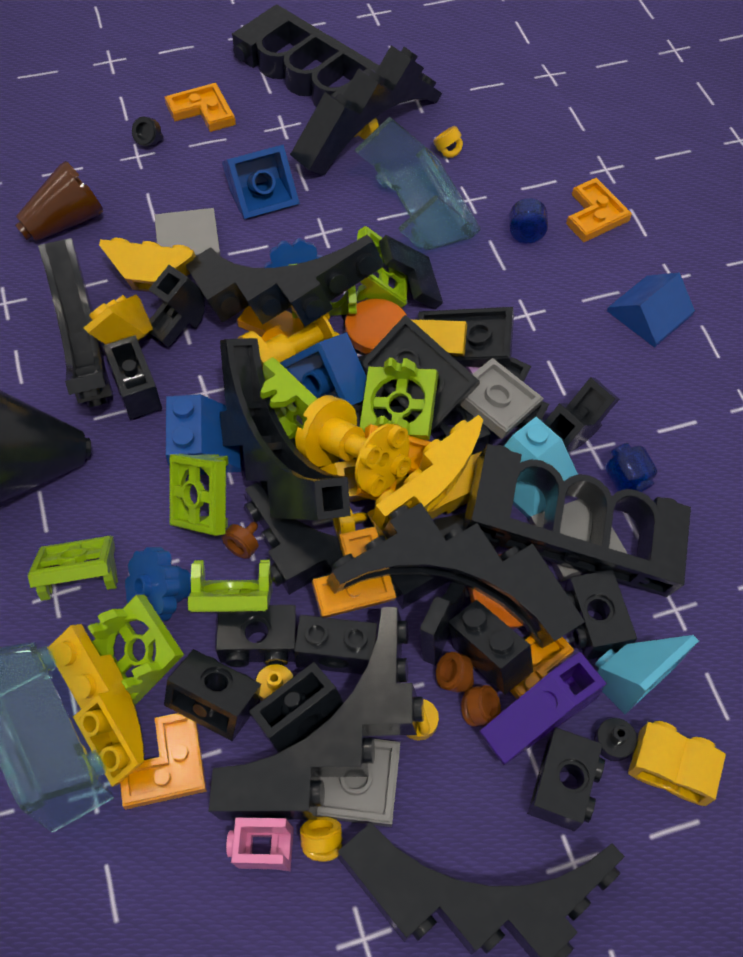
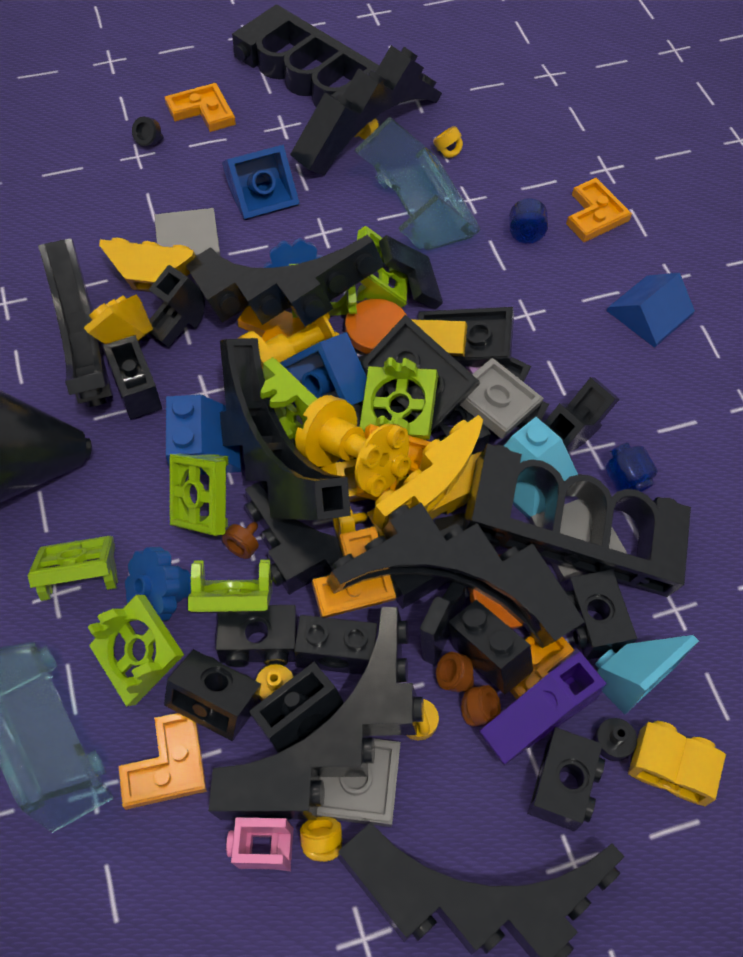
reddish brown cone [15,161,103,242] -> none
yellow slope [47,624,144,787] -> none

